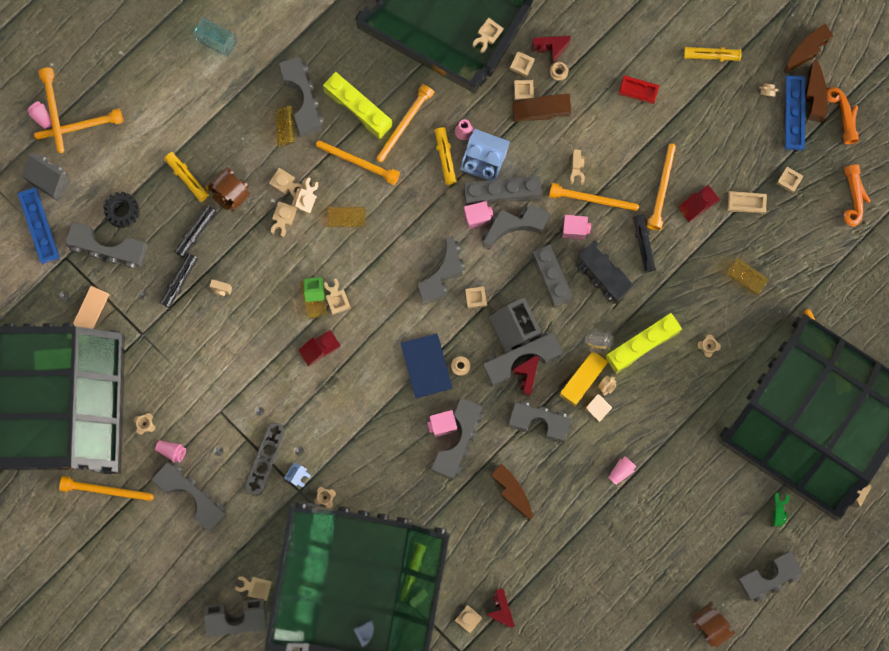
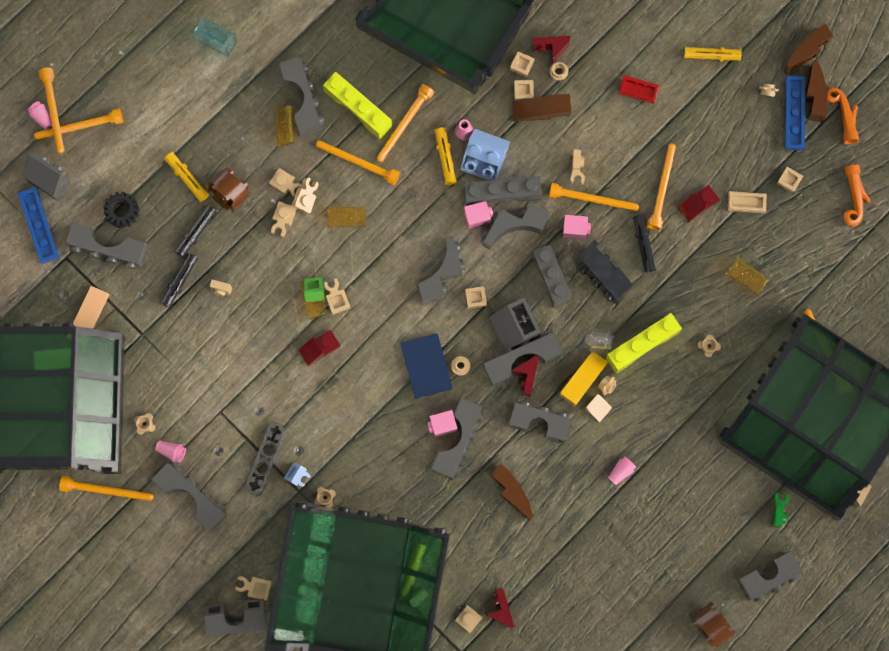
sand blue tile [354,620,374,647] -> none
tan plate [472,18,504,53] -> none

